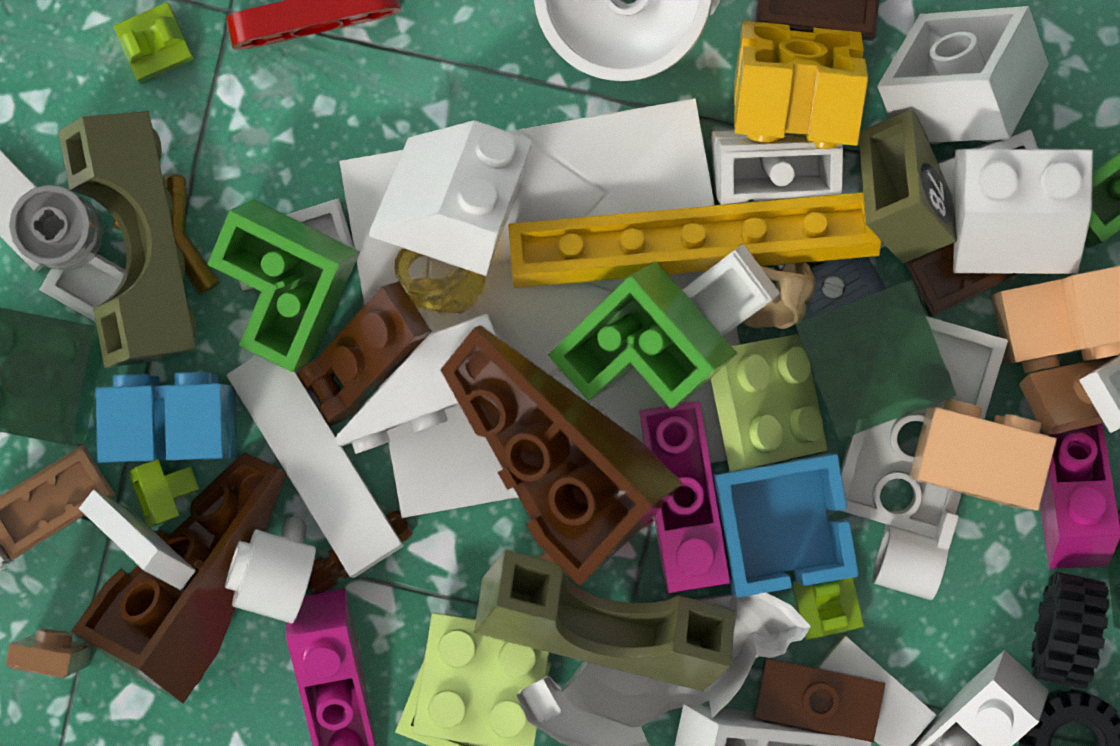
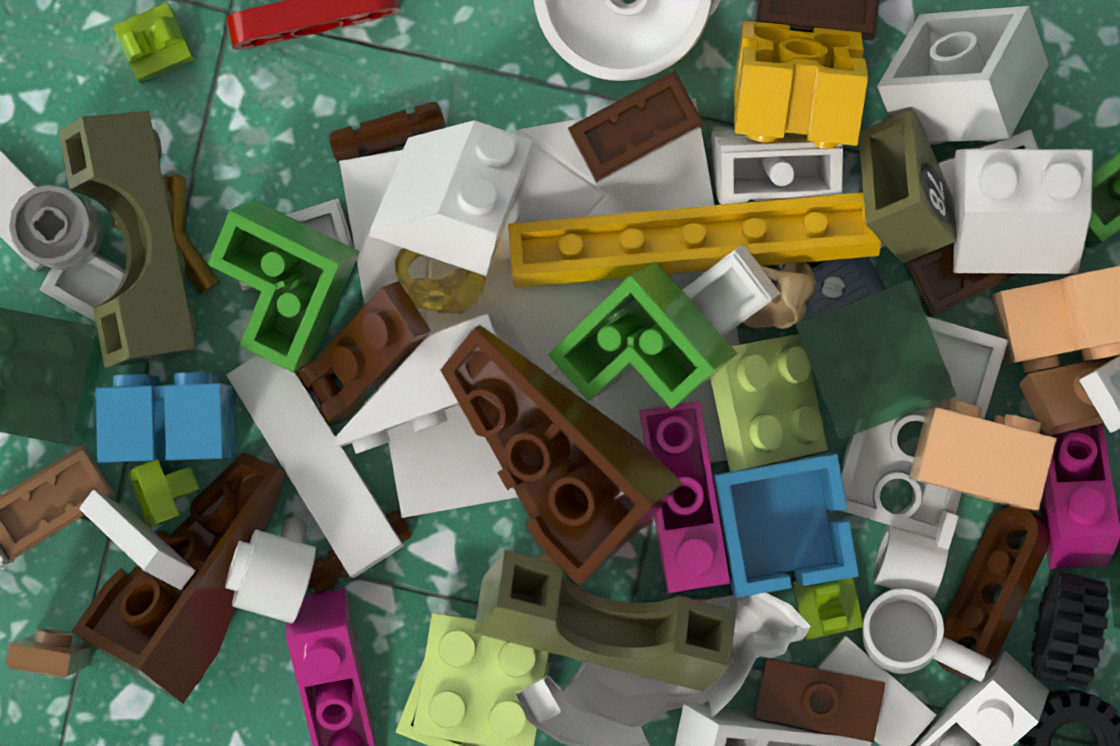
none -> reddish brown axle [329,101,446,163]
none -> reddish brown plate [567,71,704,183]
none -> white piece [862,589,992,682]
none -> reddish brown plate [937,506,1050,679]

